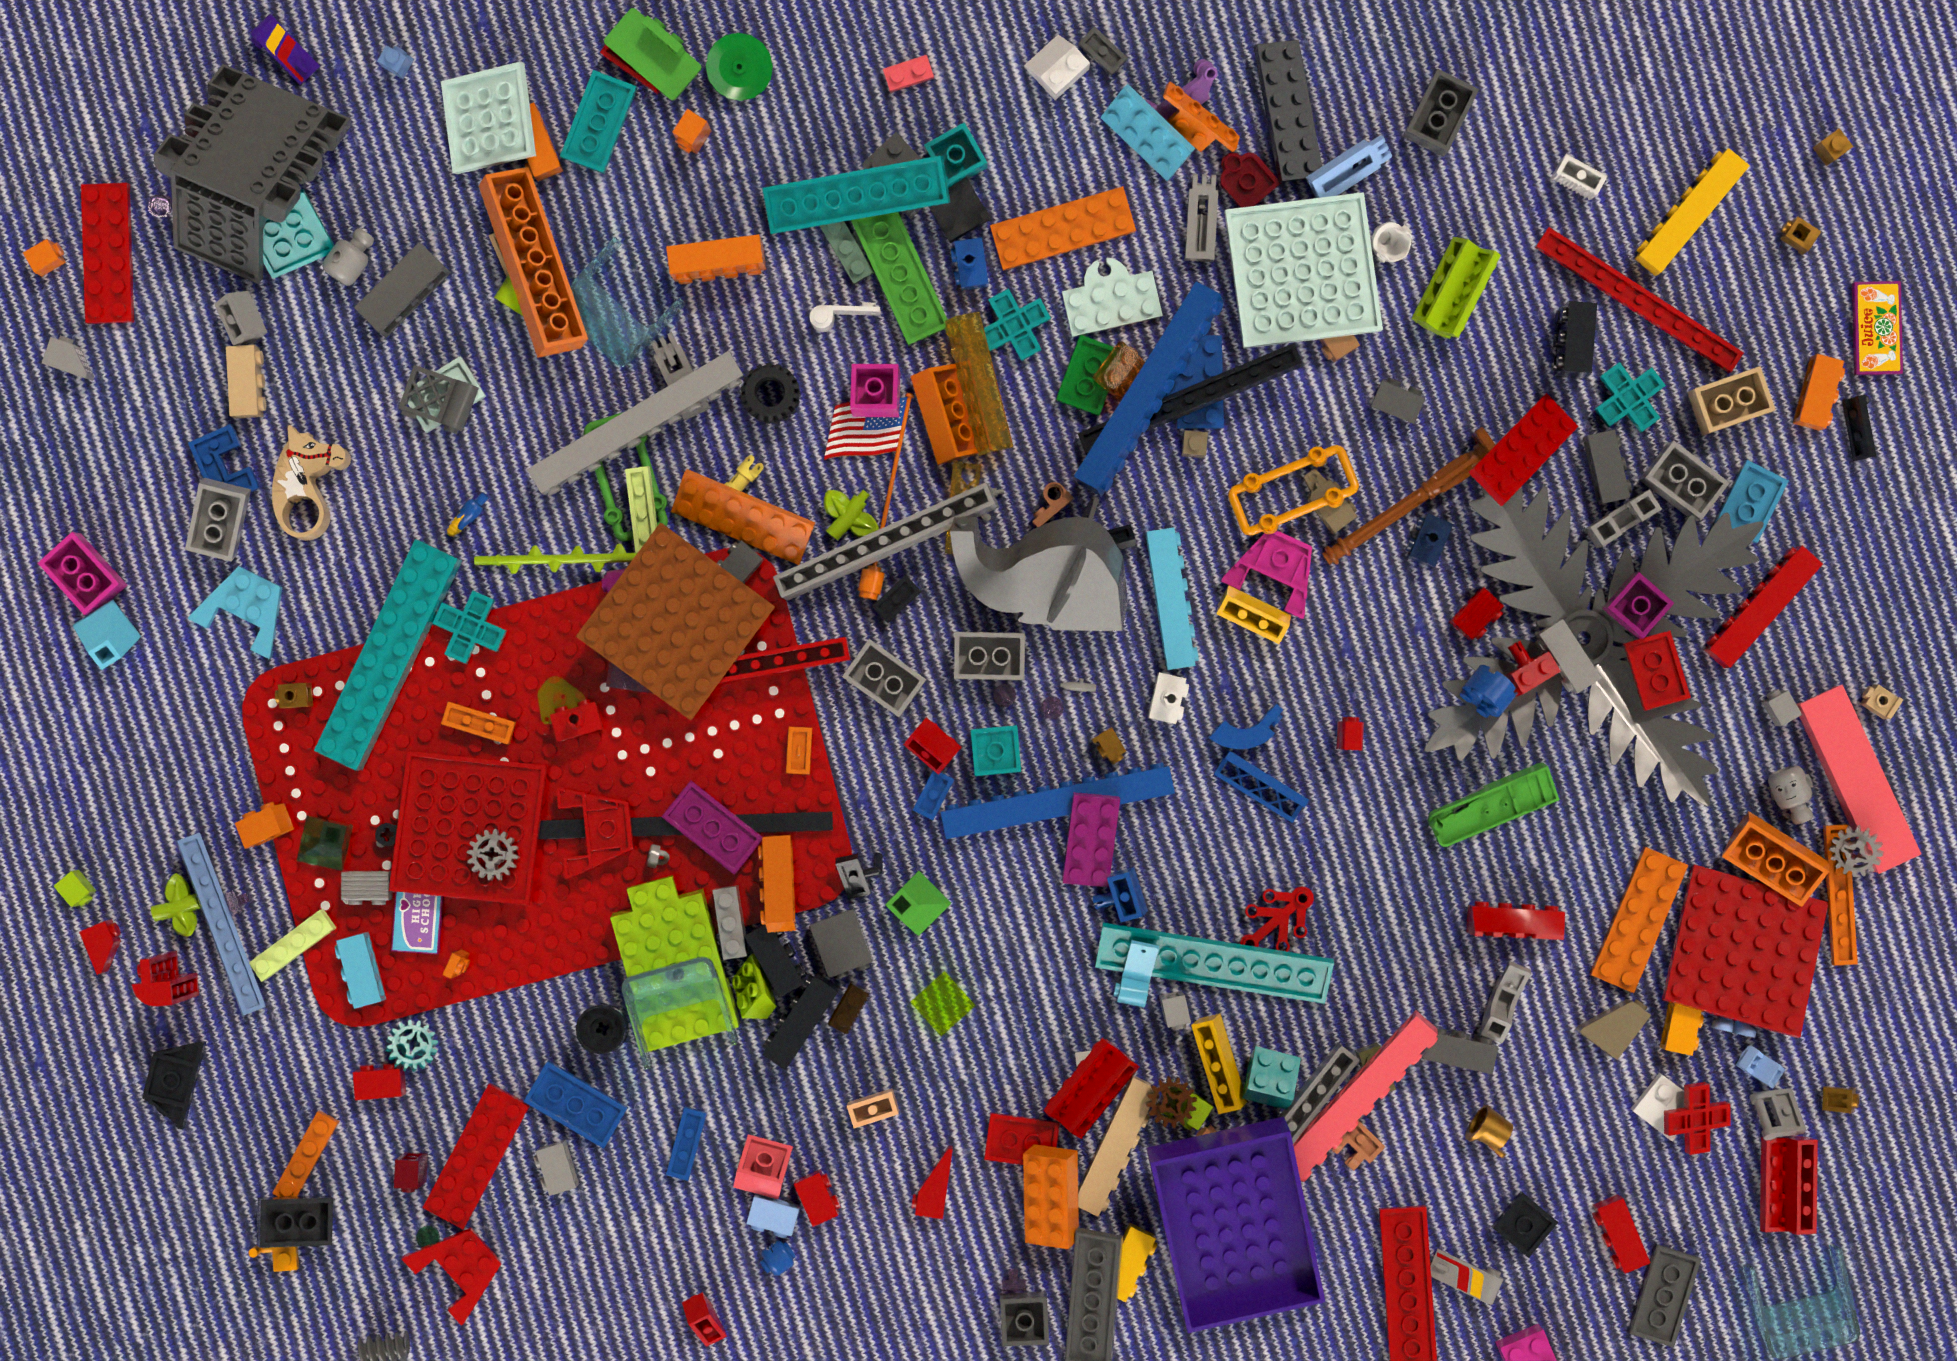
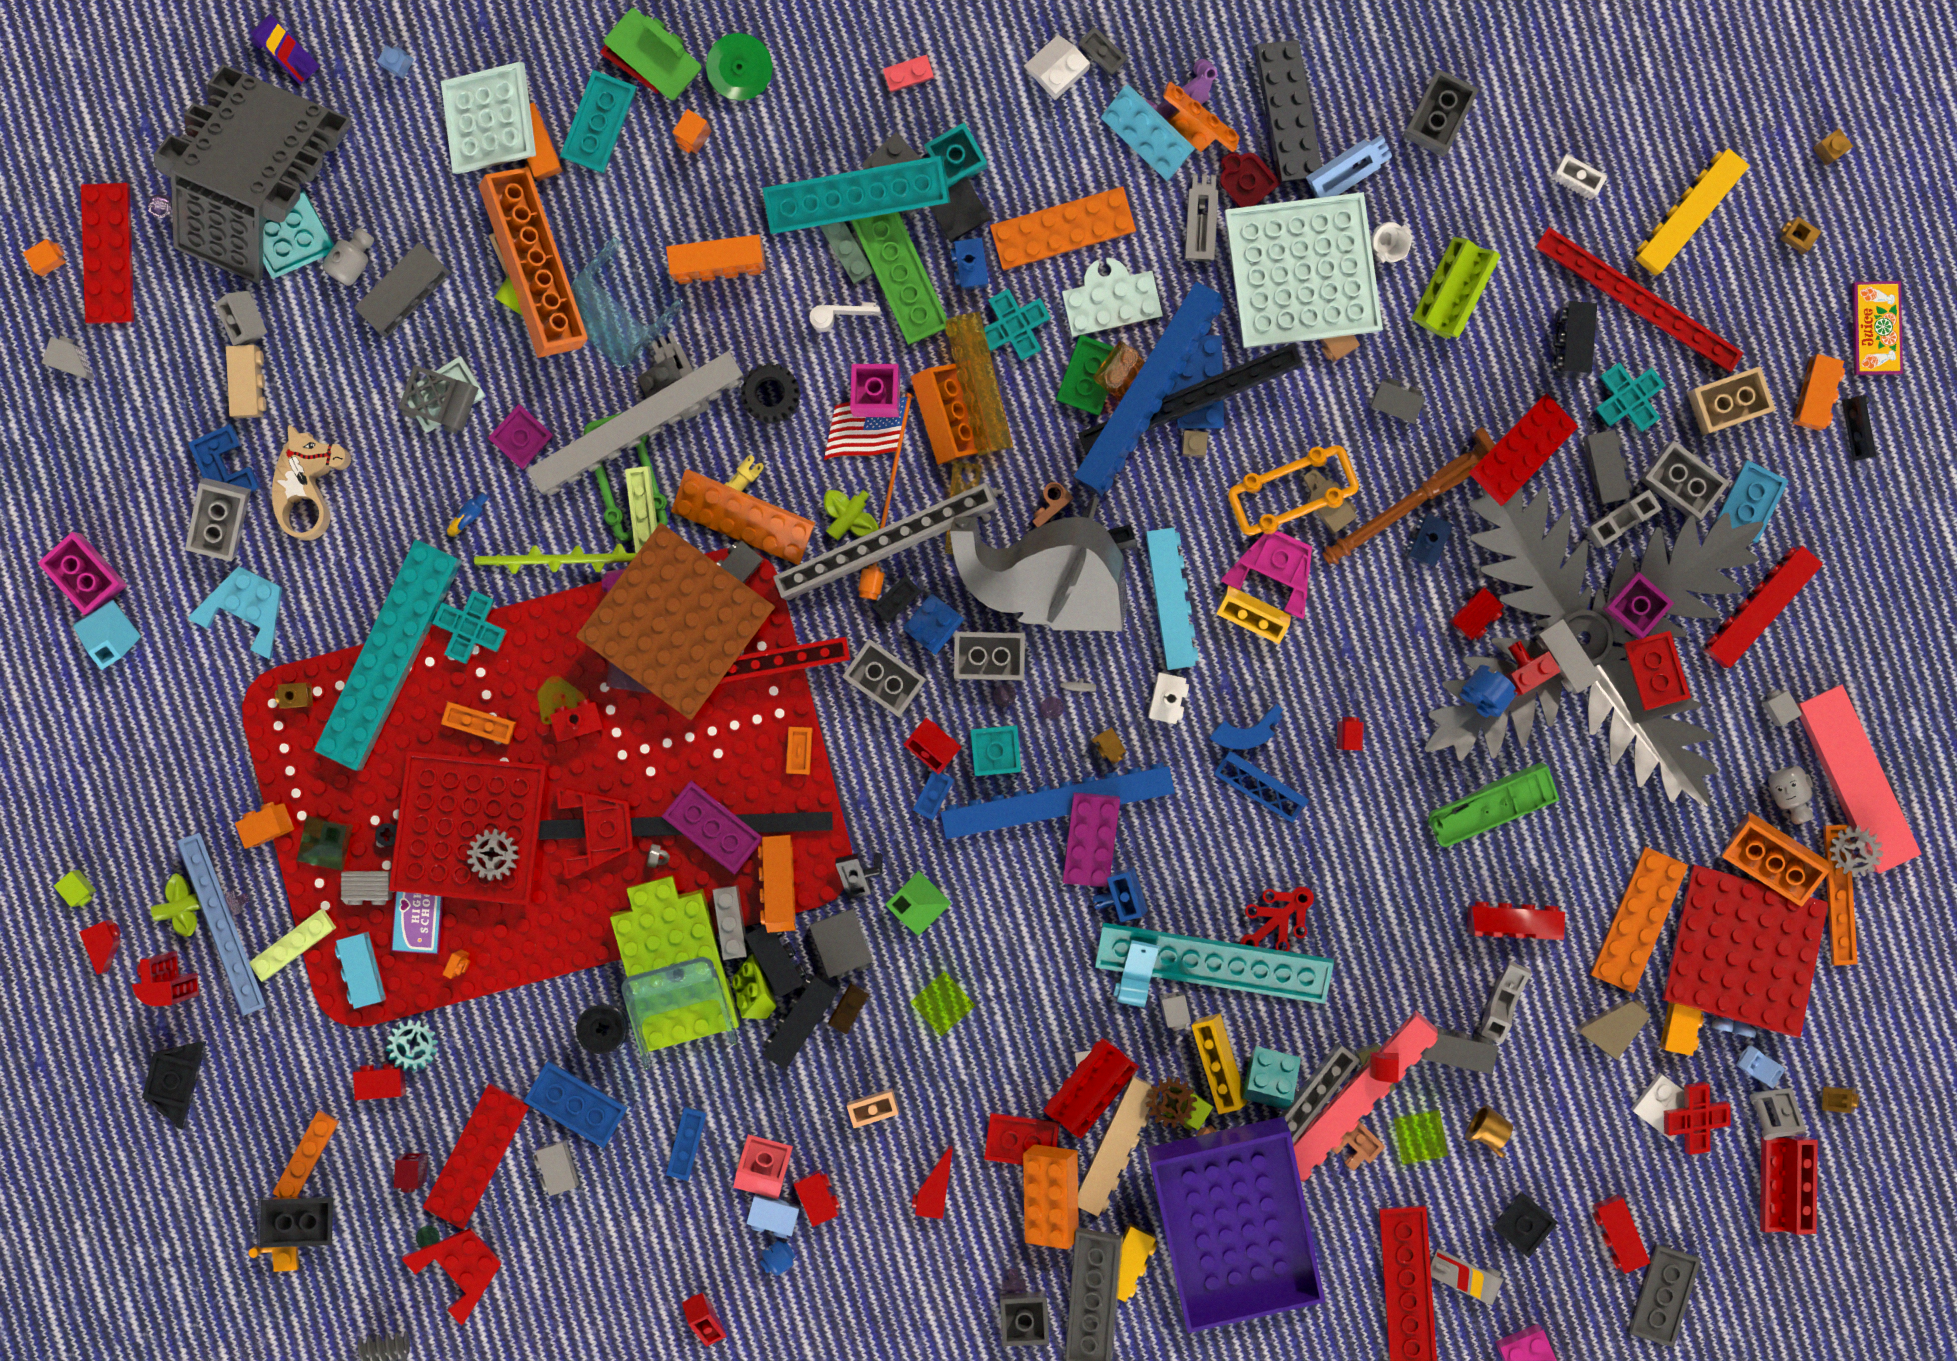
clear light blue windscreen [1743,1244,1860,1359] -> none
tan brick [1860,684,1903,719] -> none
none -> magenta plate [488,404,554,470]
none -> dark grey plate [637,357,682,398]
none -> blue plate [902,593,965,655]
none -> red brick [1370,1052,1399,1083]
none -> clear neon green plate [1393,1109,1448,1165]

